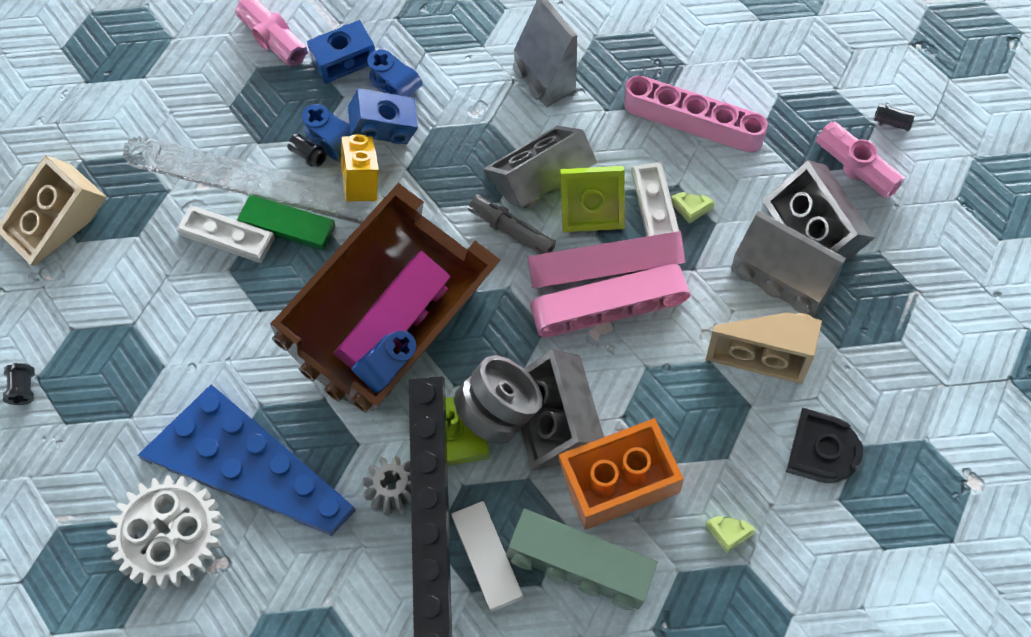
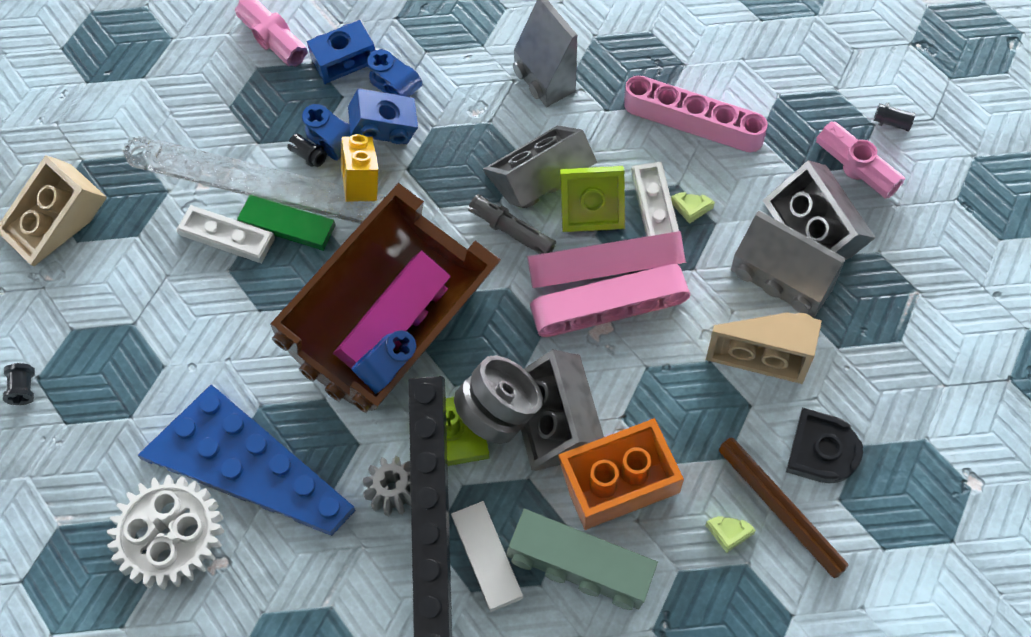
none -> reddish brown axle [719,437,849,578]

